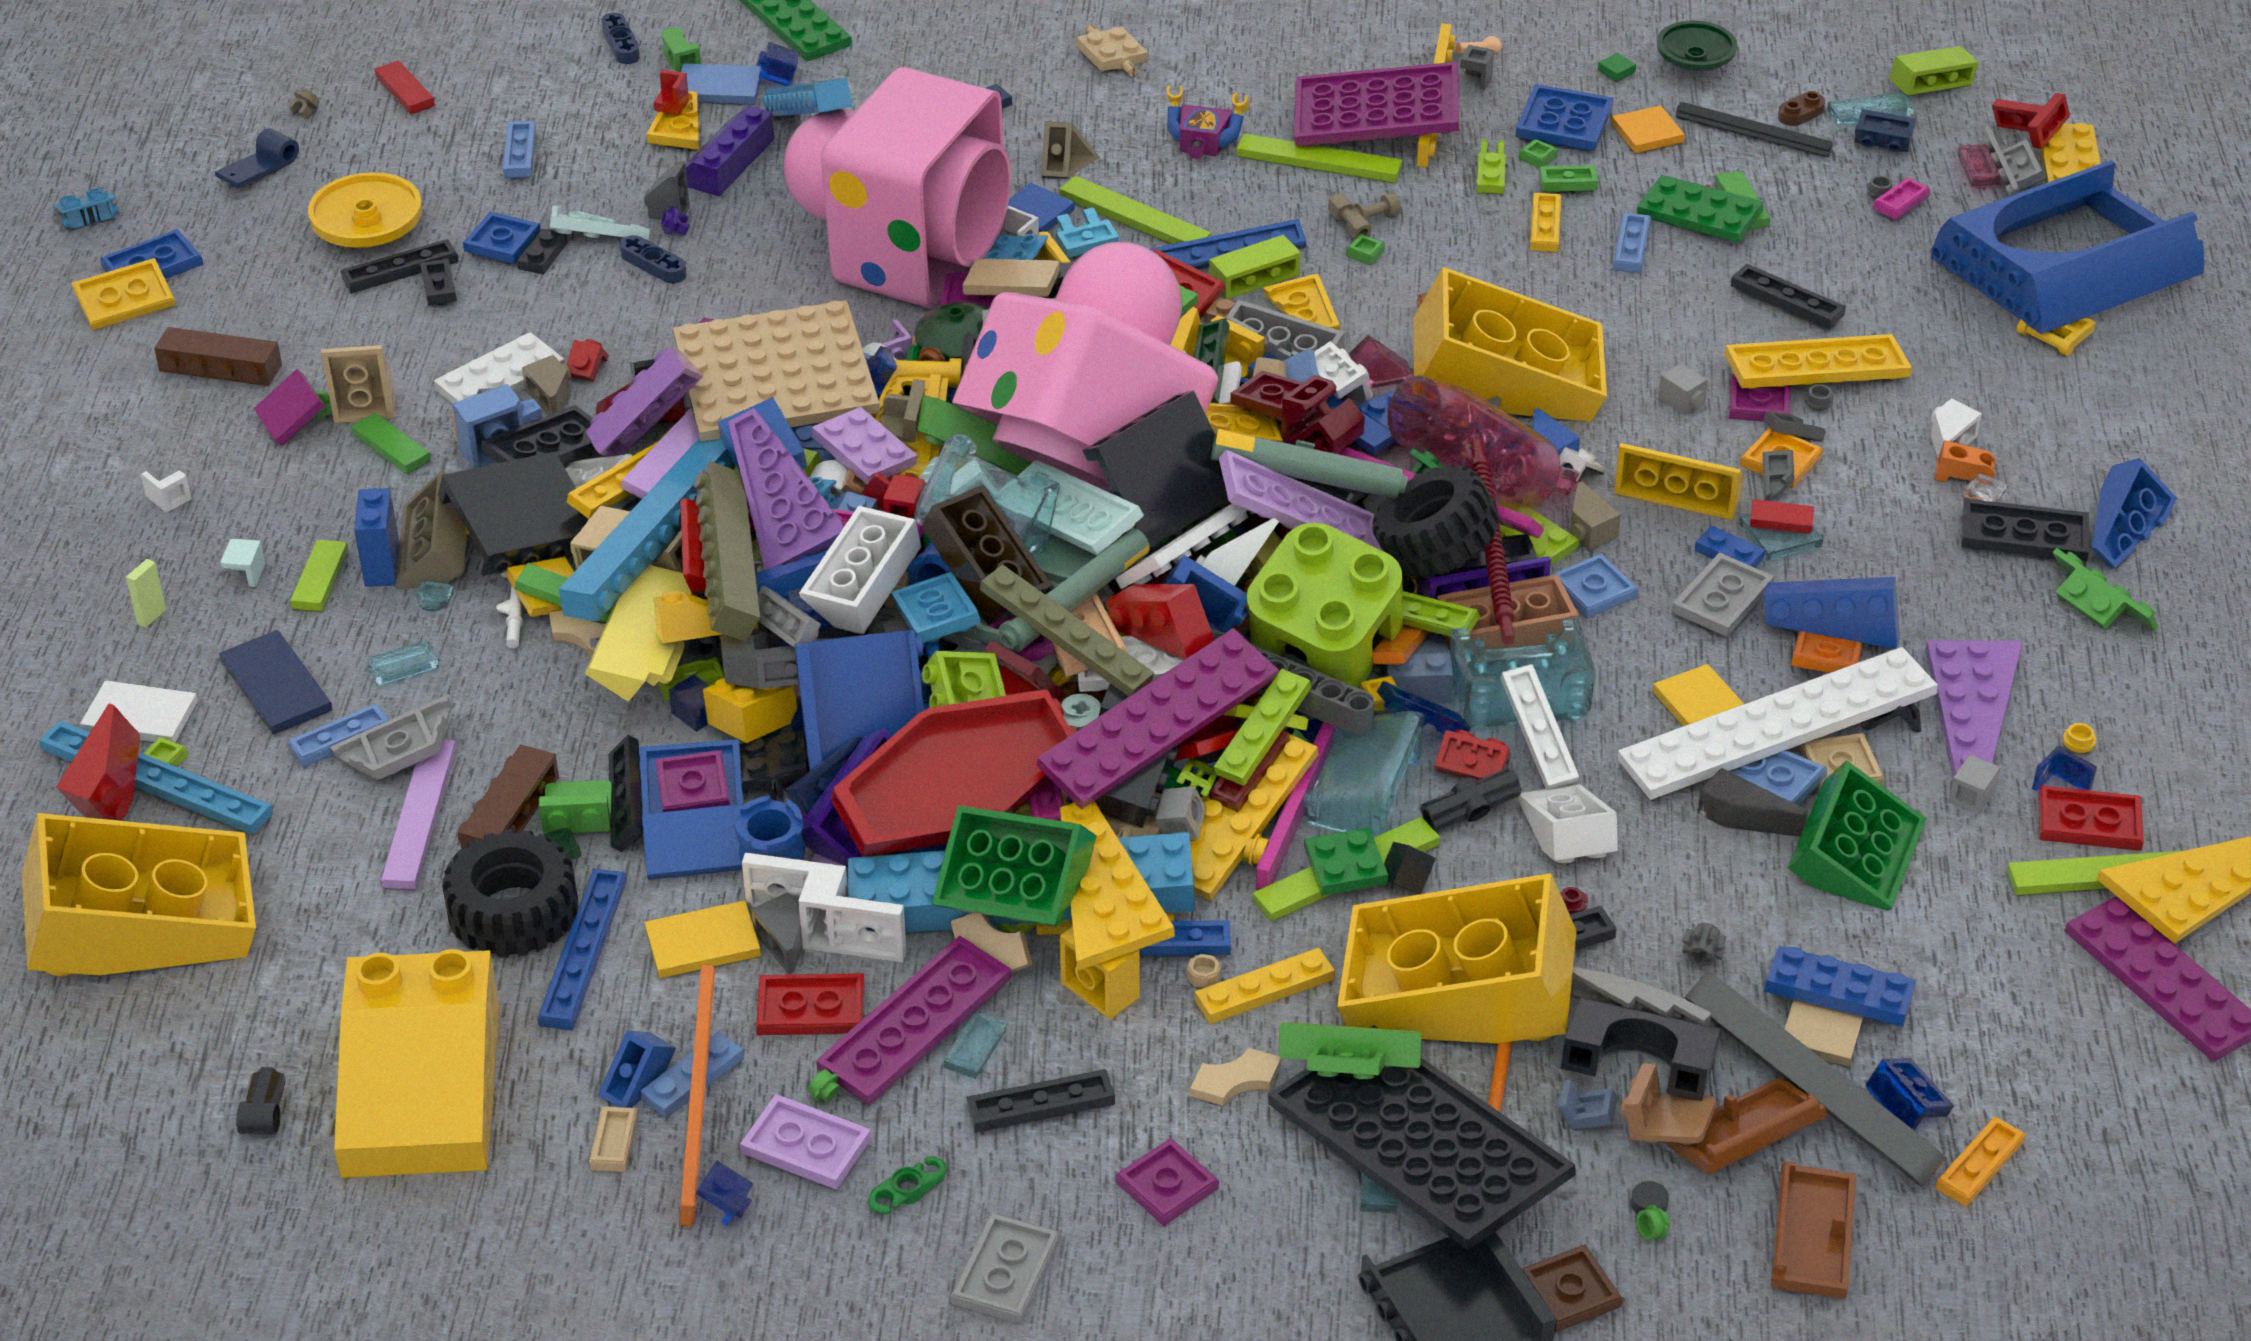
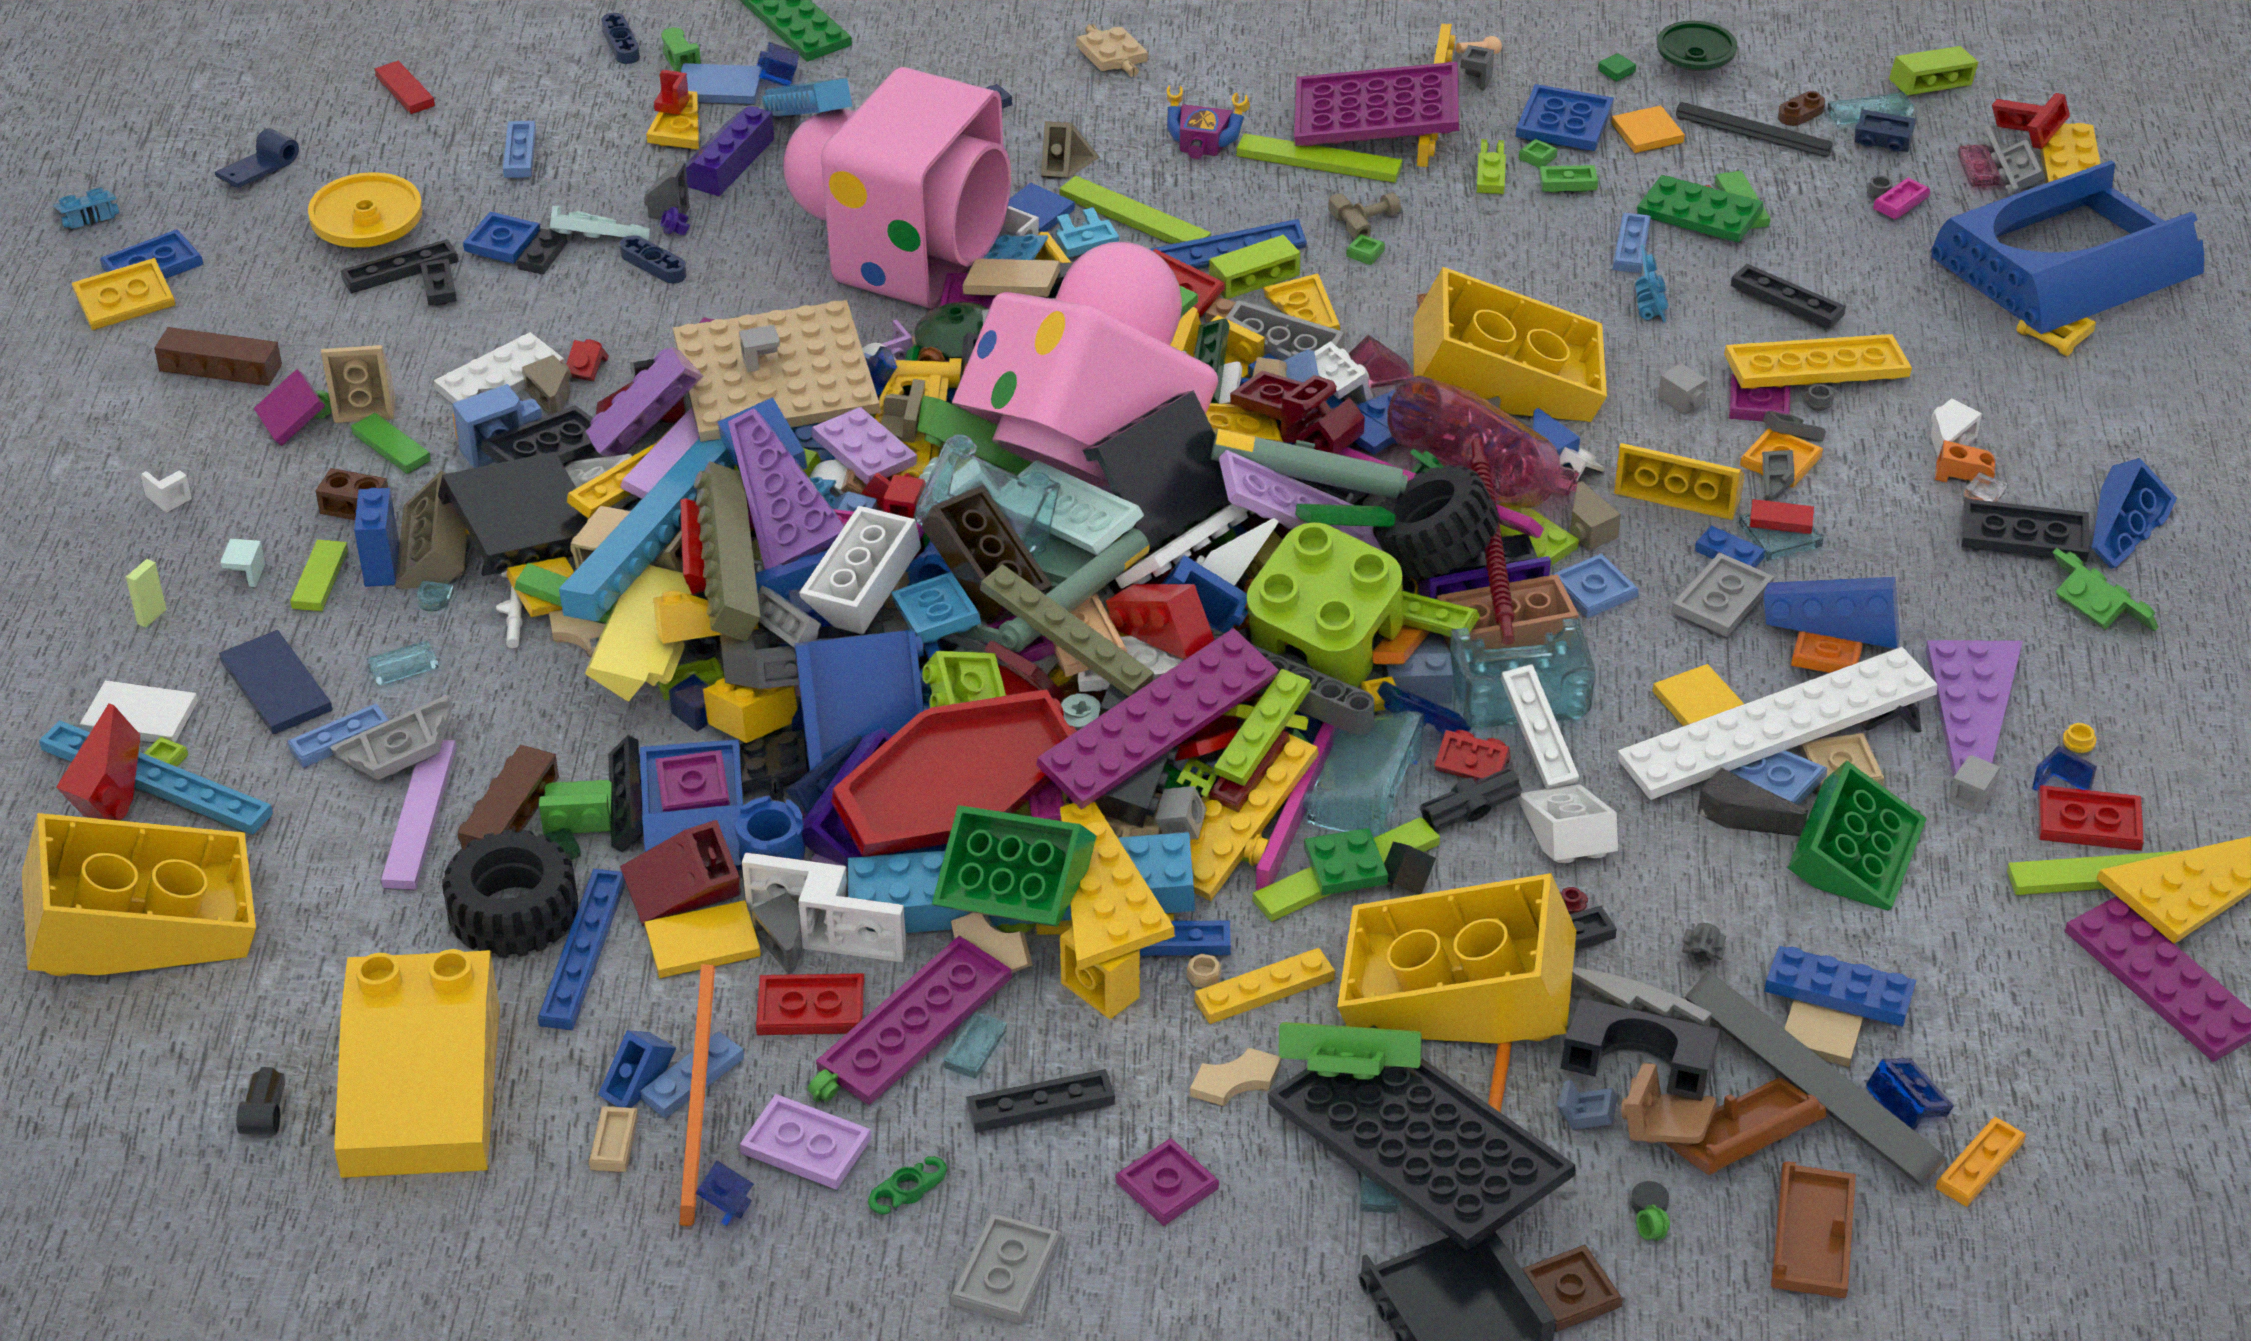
dark tan plate [289,89,319,118] -> none
yellow tile [1530,193,1561,252] -> none
none -> reddish brown brick [315,468,388,520]
none -> dark red slope [620,820,740,926]
none -> light grey panel [739,325,780,372]
none -> green tile [1295,504,1396,527]
none -> dark azure hinge [1635,244,1669,322]

